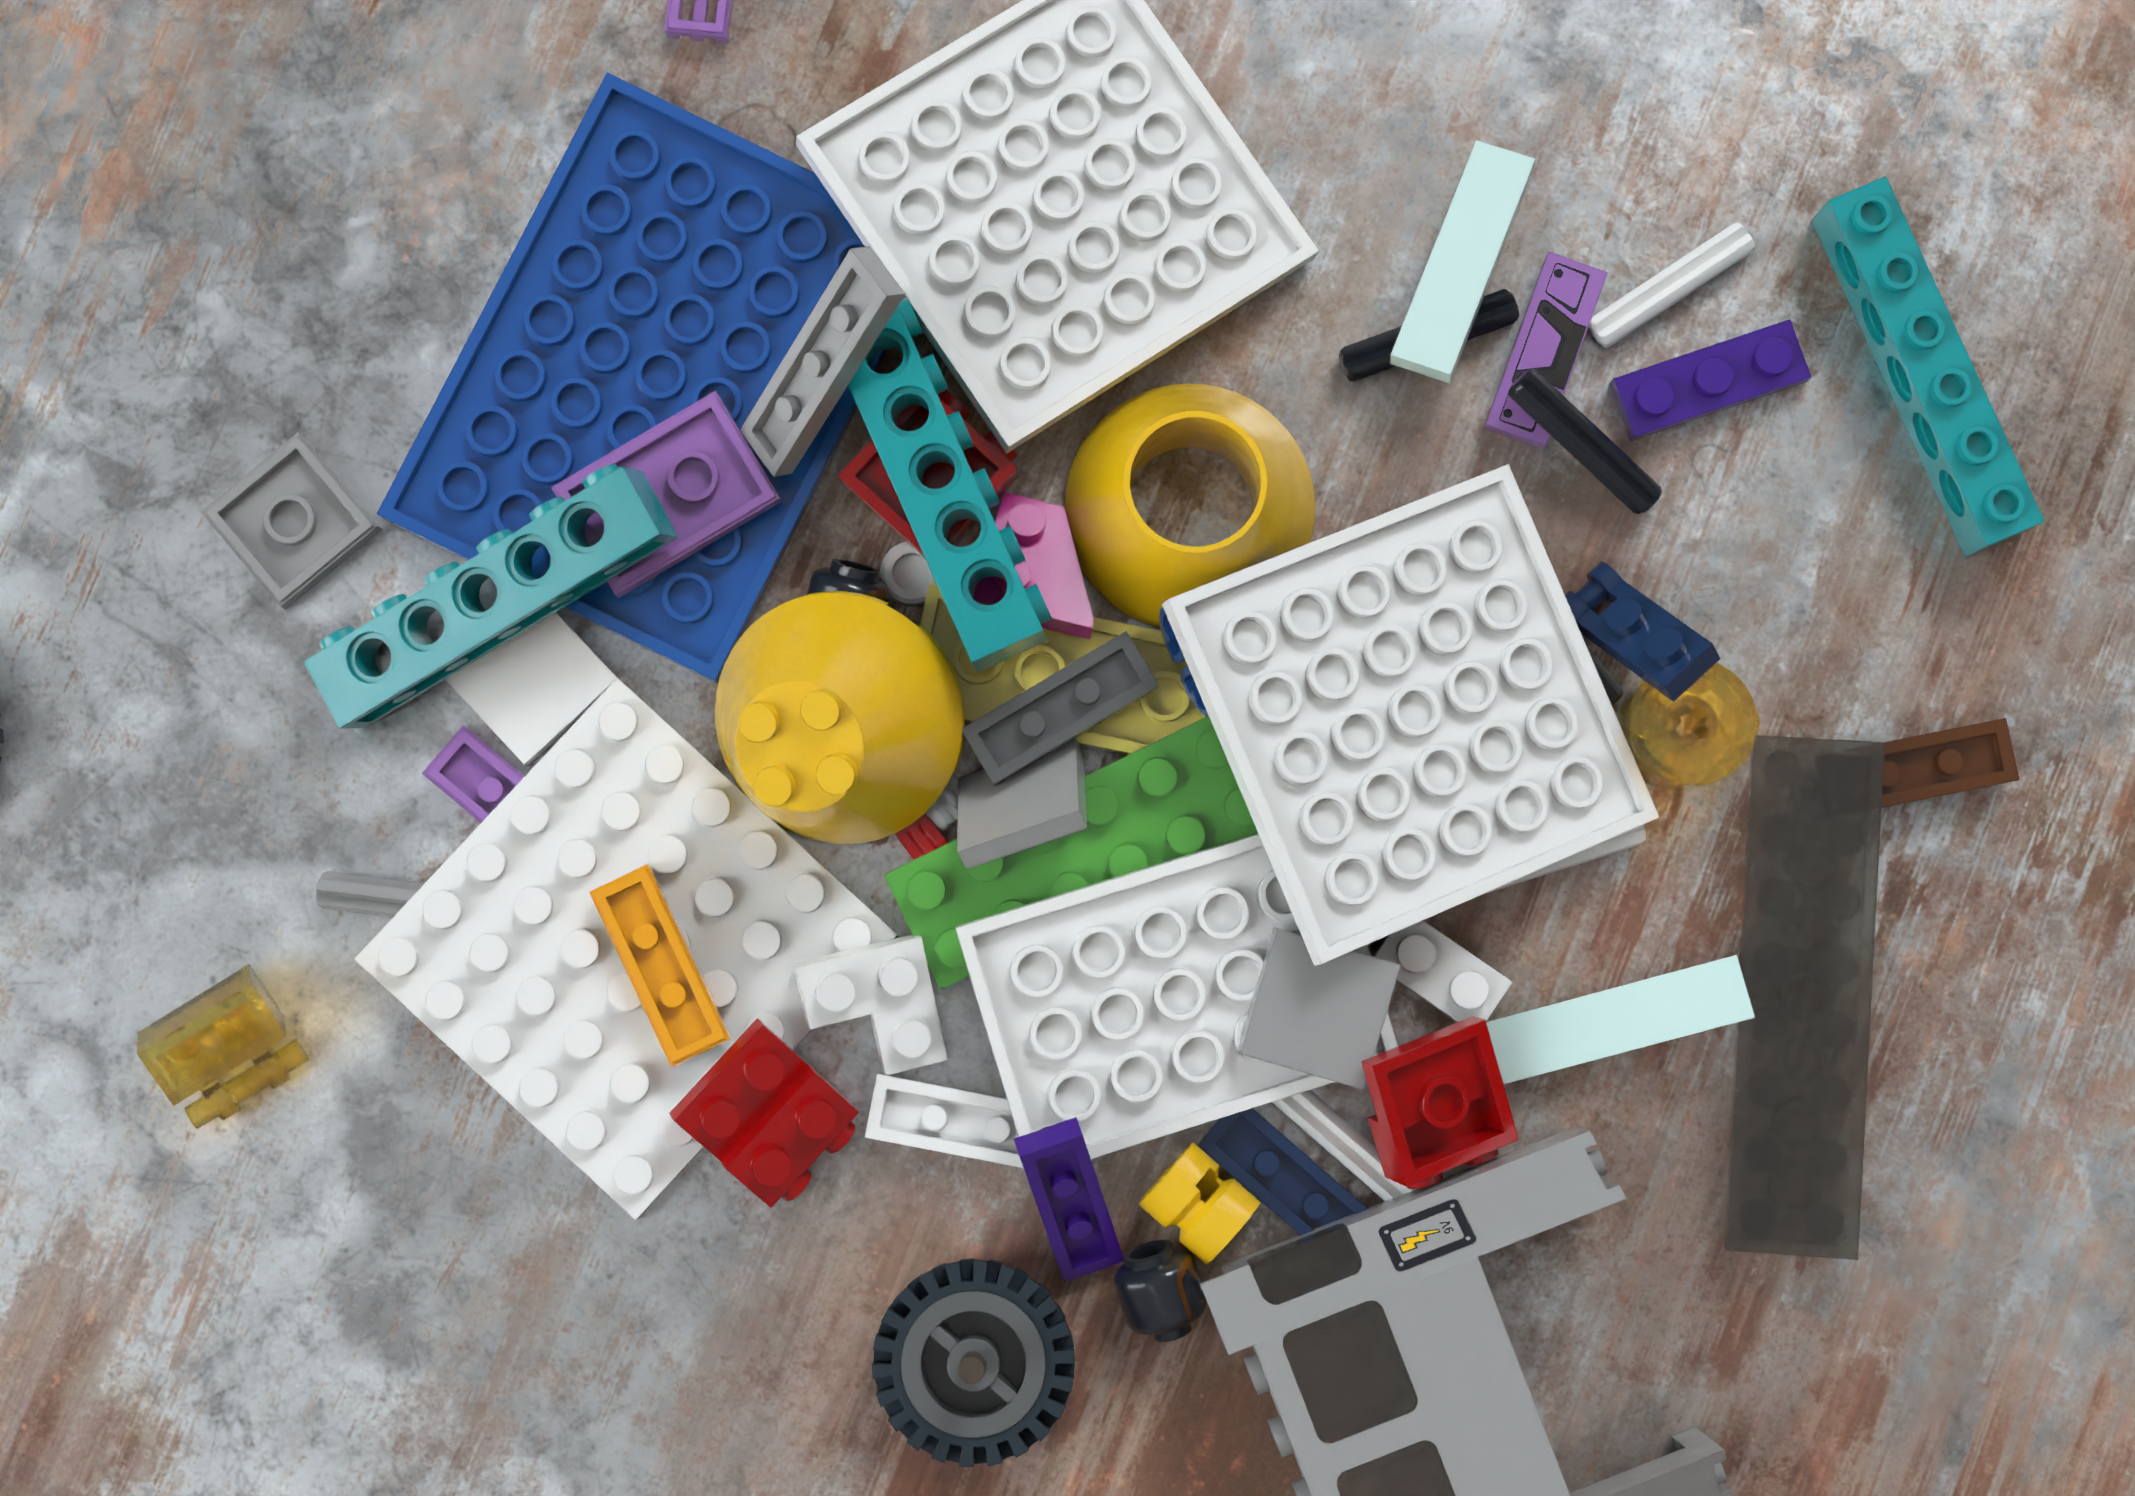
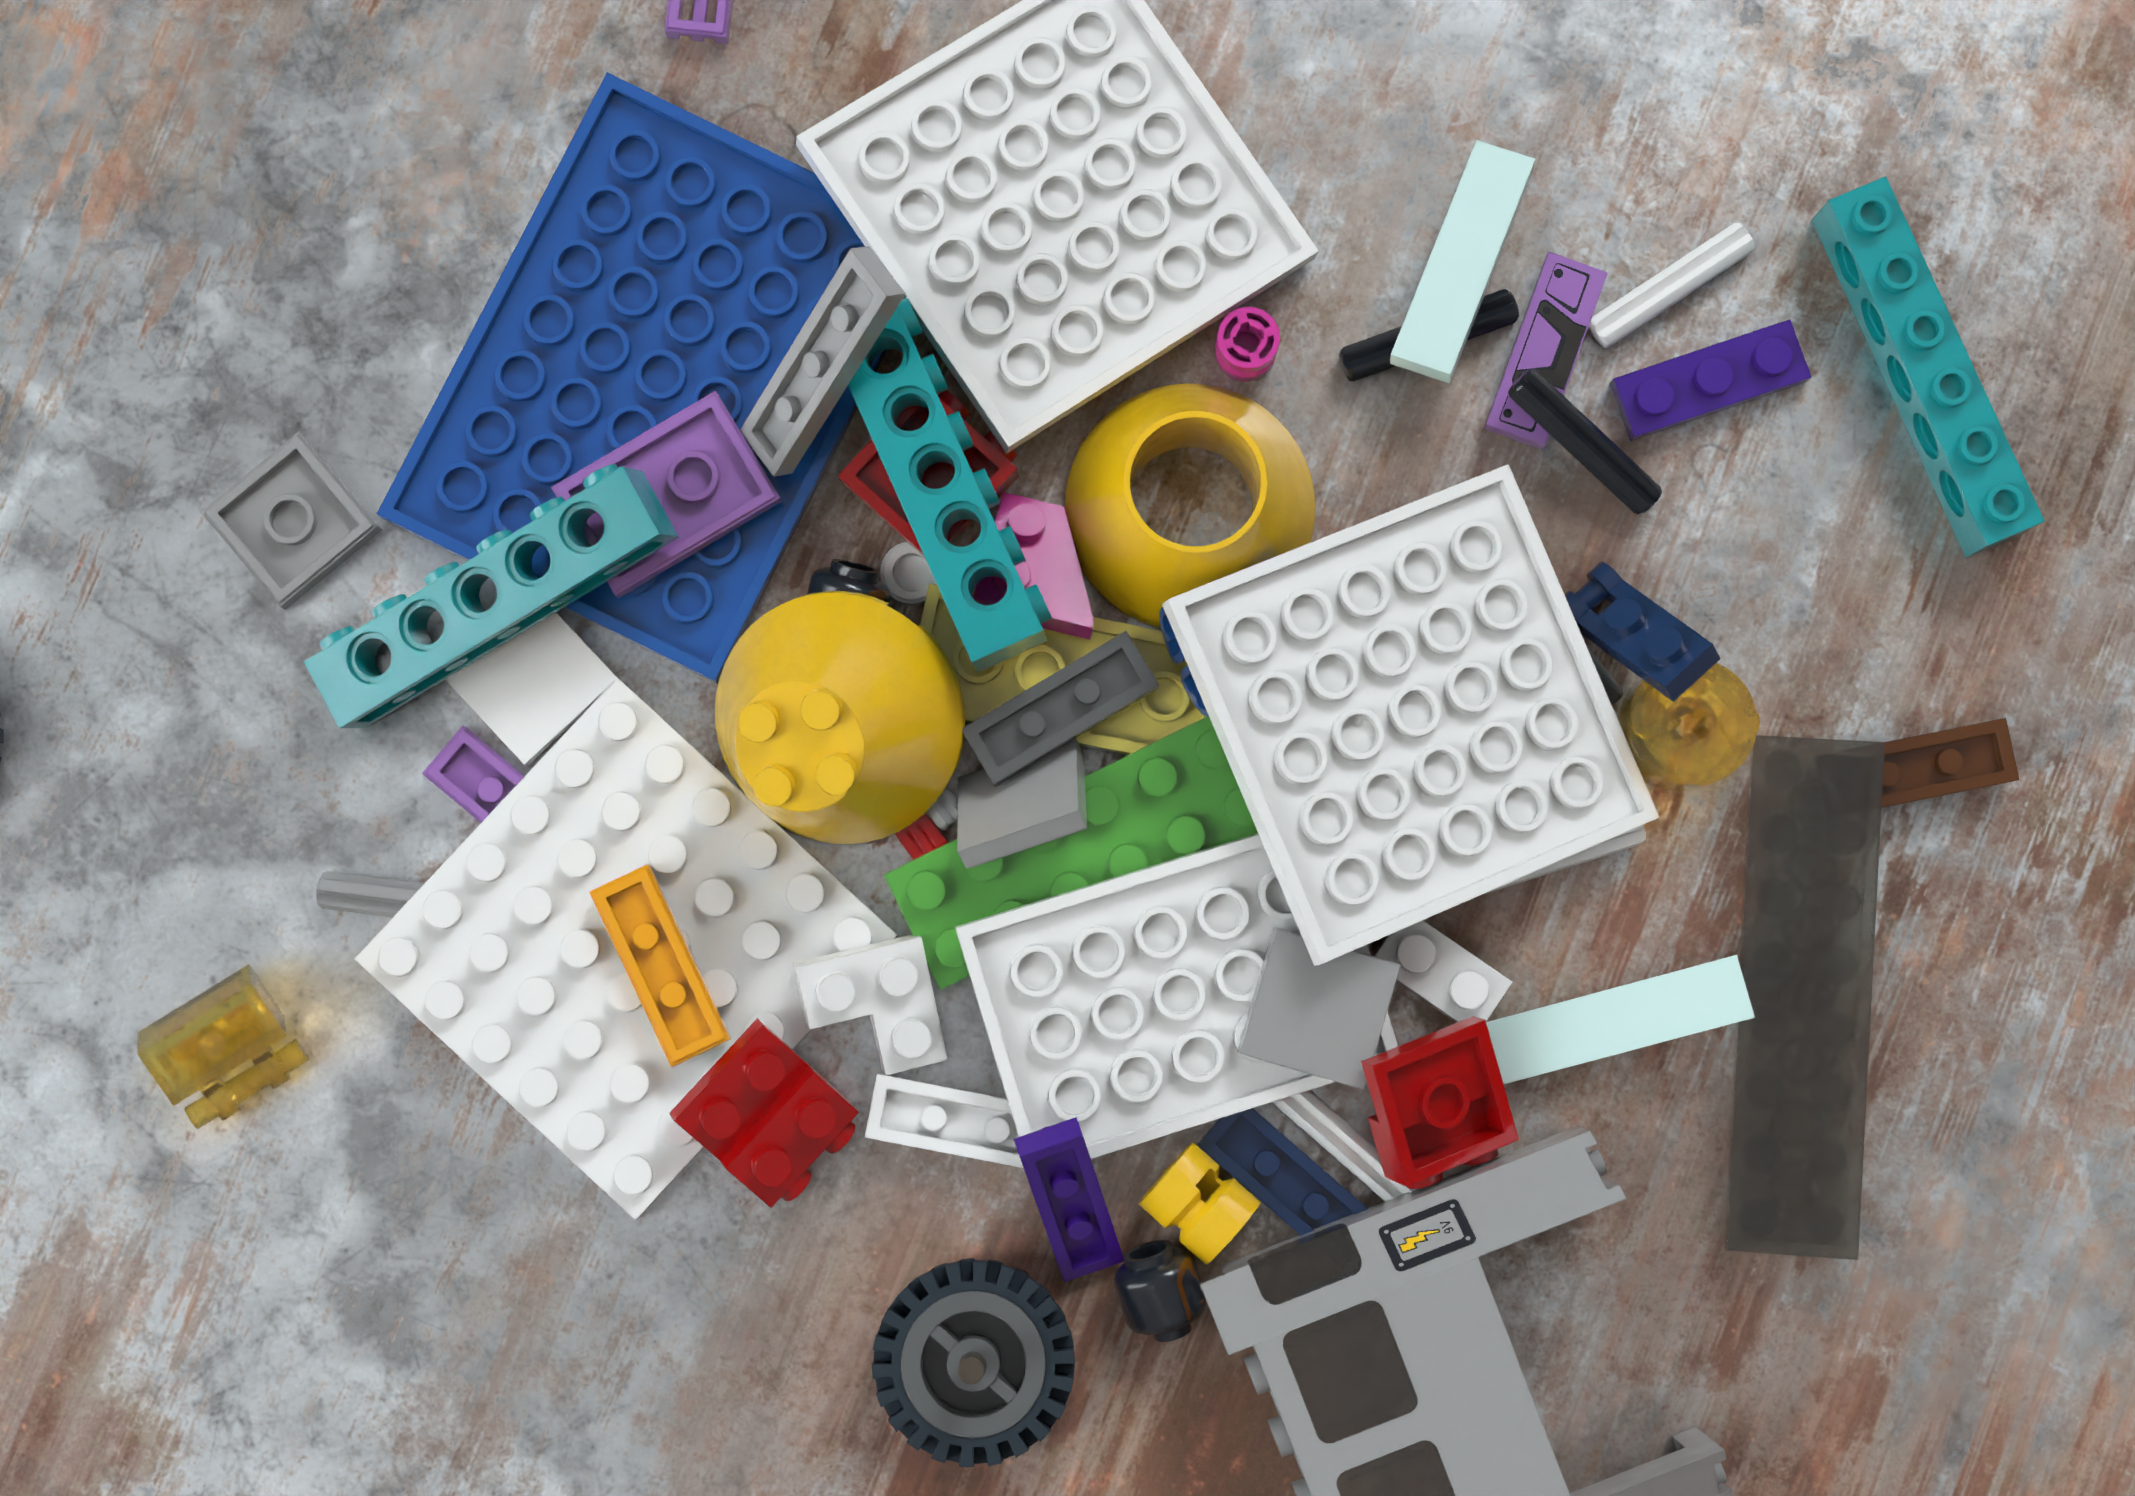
none -> dark pink wheel [1214,307,1280,382]

